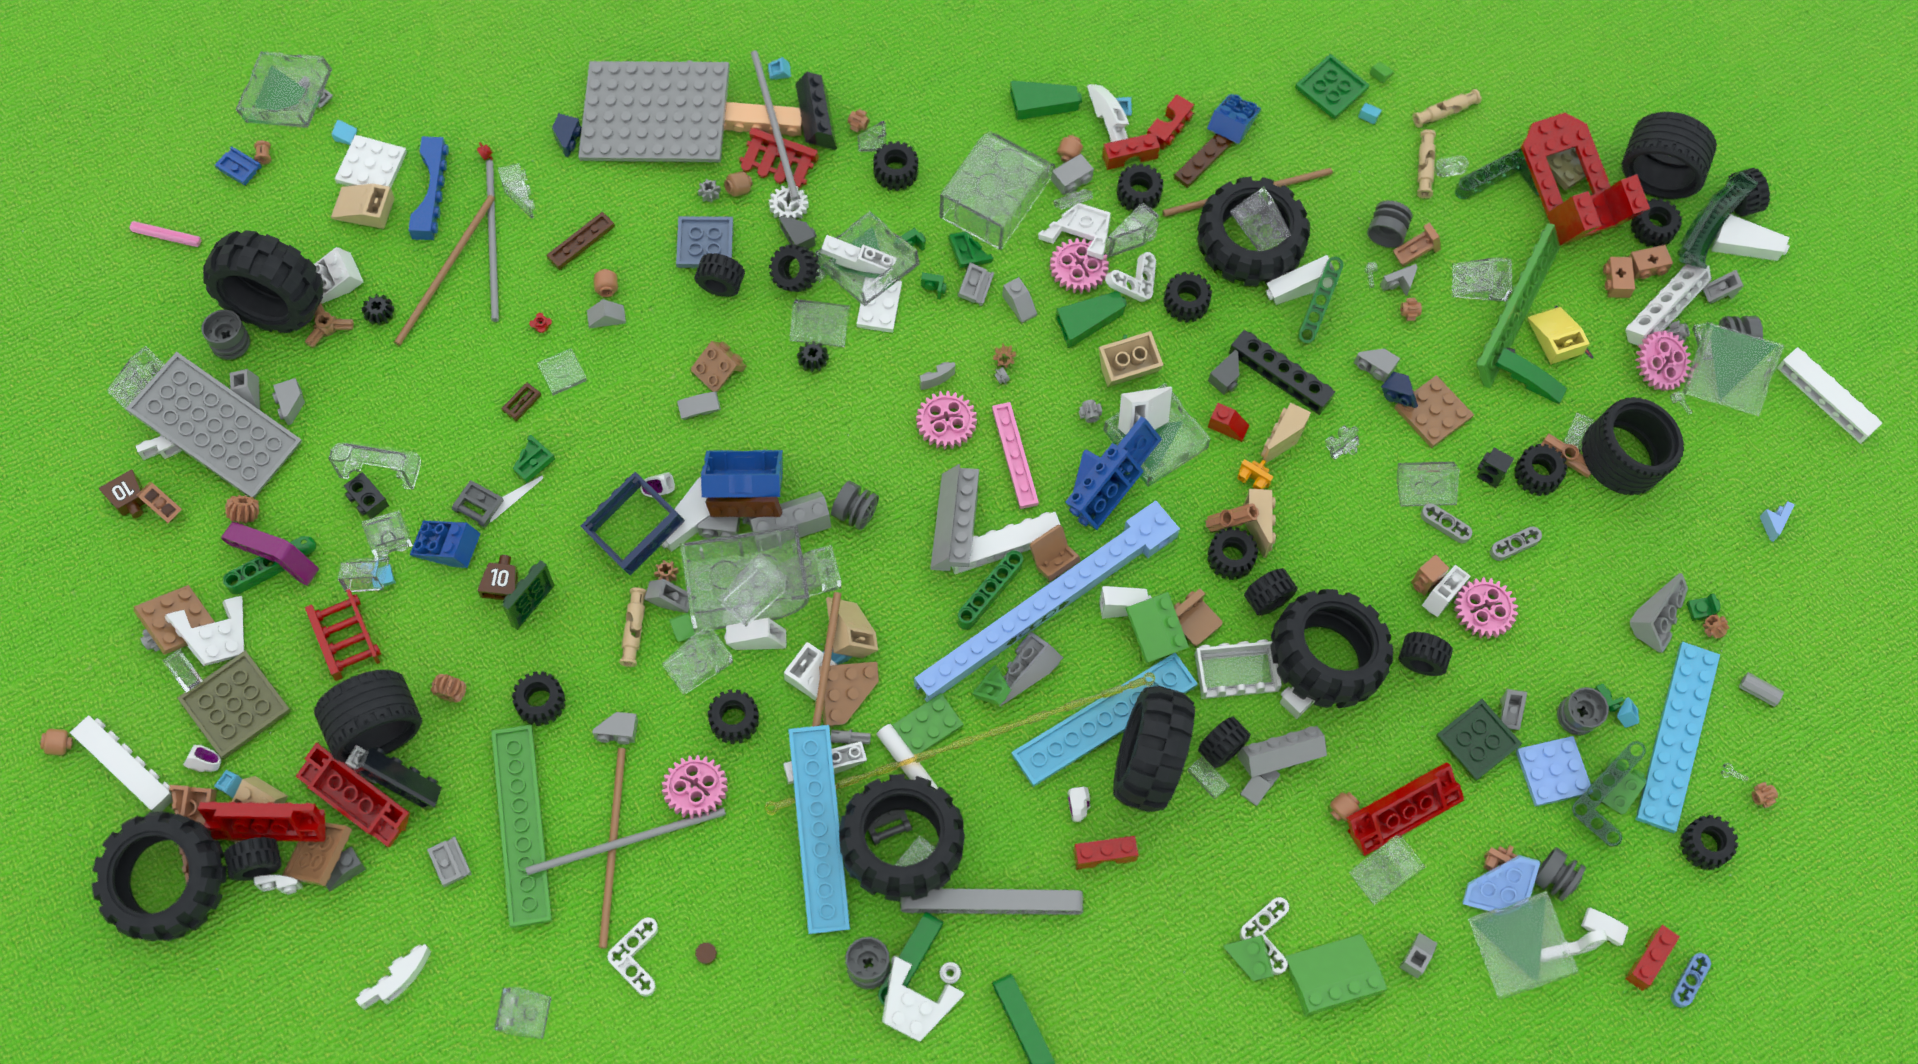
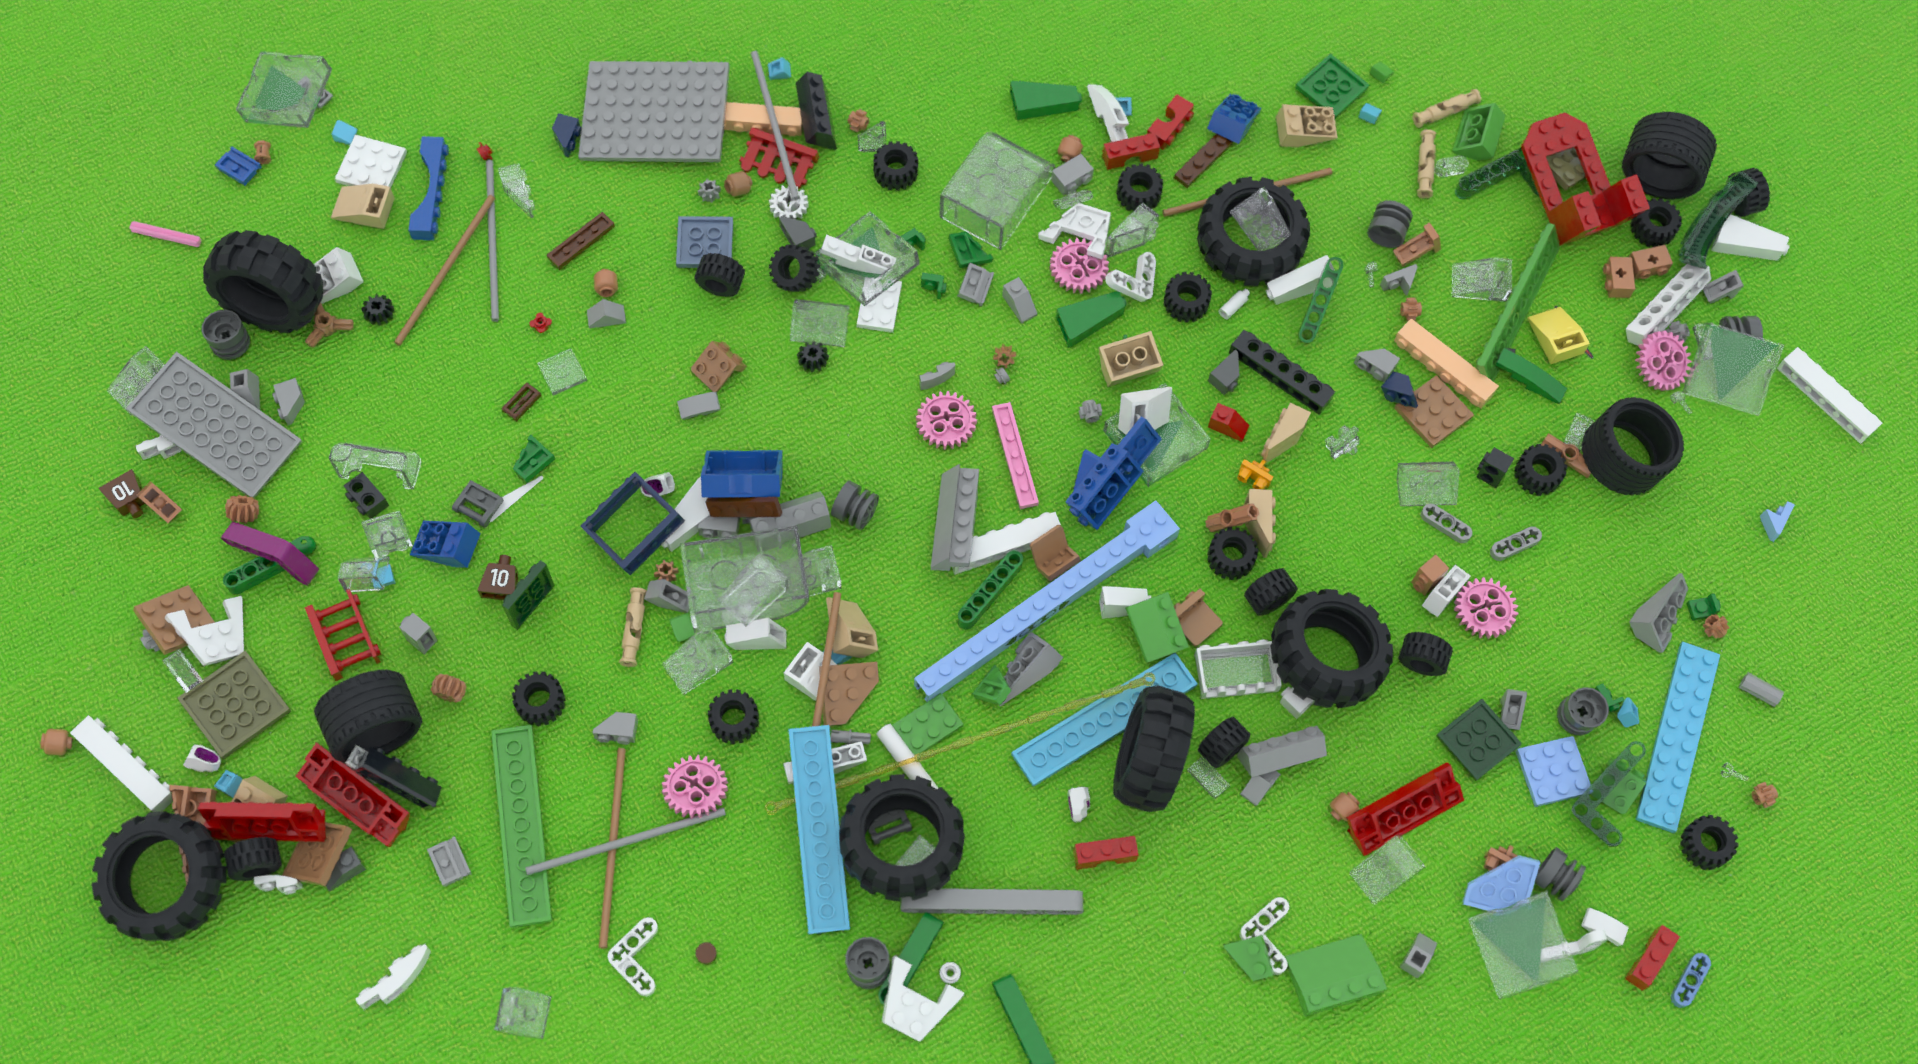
none -> light grey brick [399,613,438,654]
none -> white cylinder [1219,289,1250,319]
none -> tan slope [1276,104,1337,147]
none -> light nougat brick [1394,319,1499,409]
none -> bright green slope [1452,103,1506,161]

